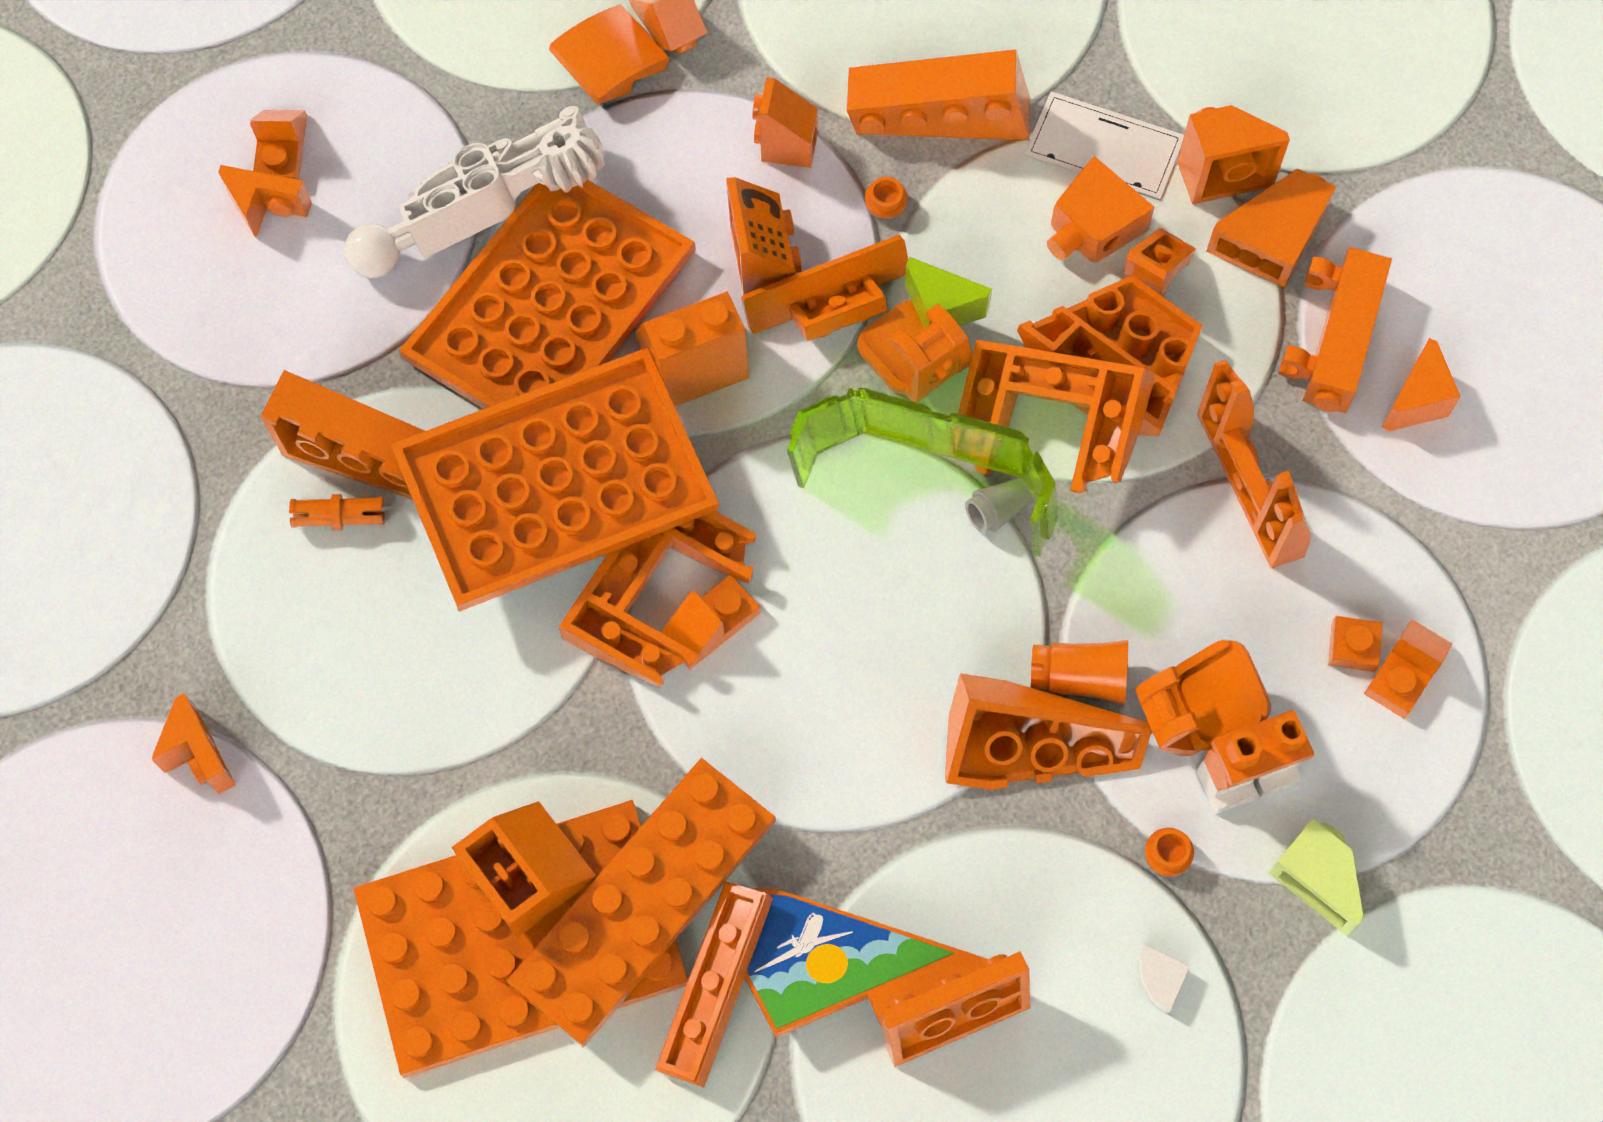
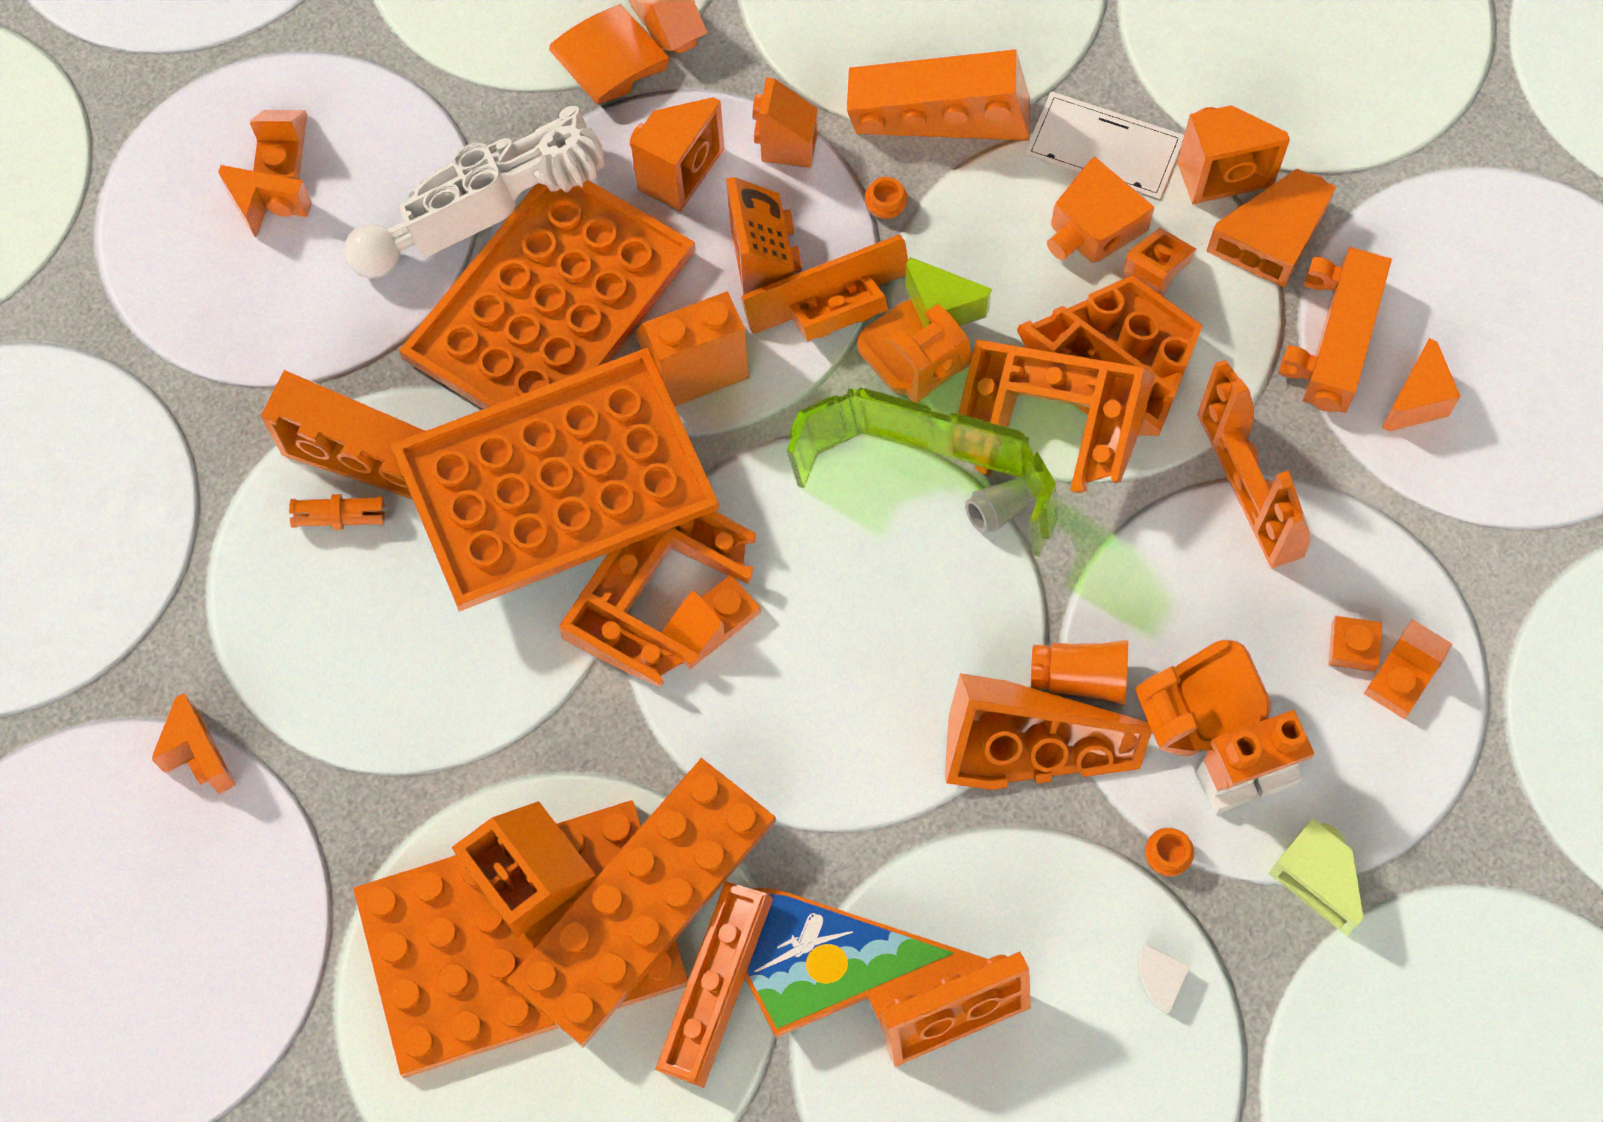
none -> orange slope [629,97,725,212]

